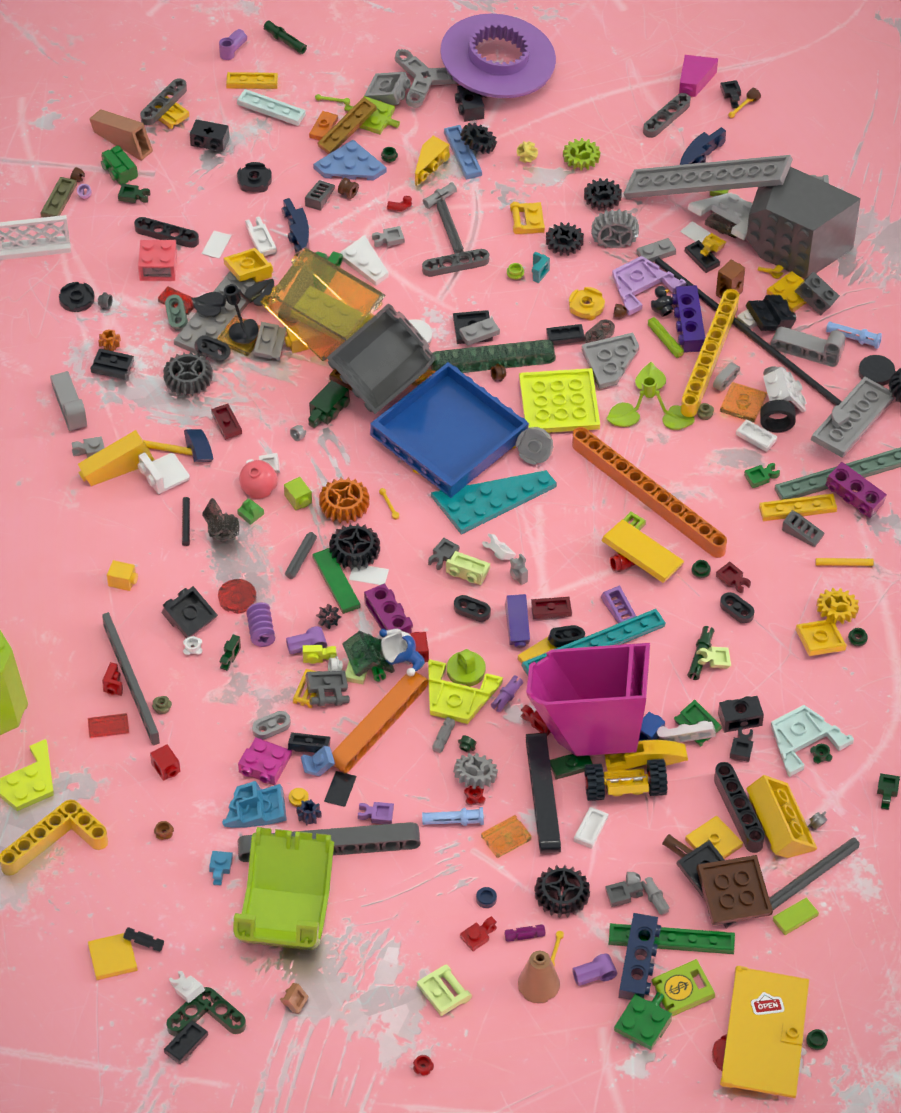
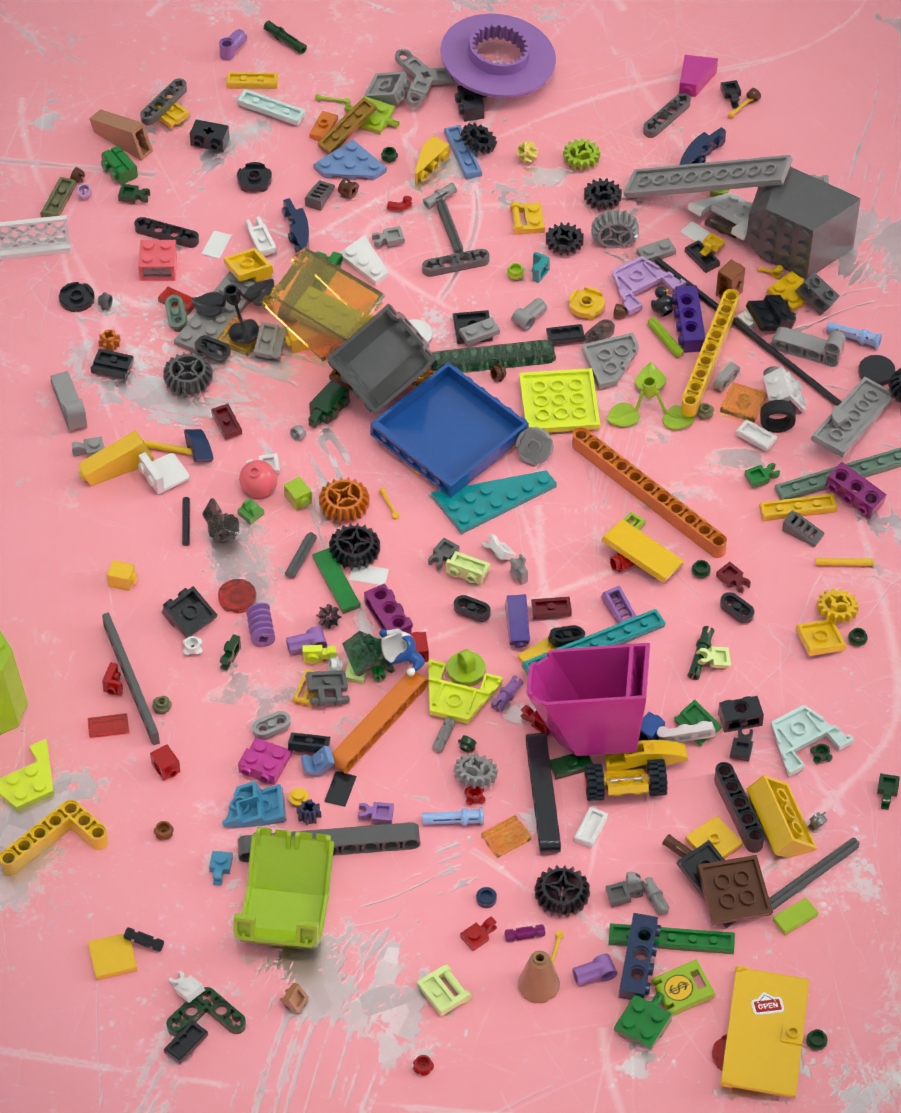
none -> light grey piece [511,298,547,331]

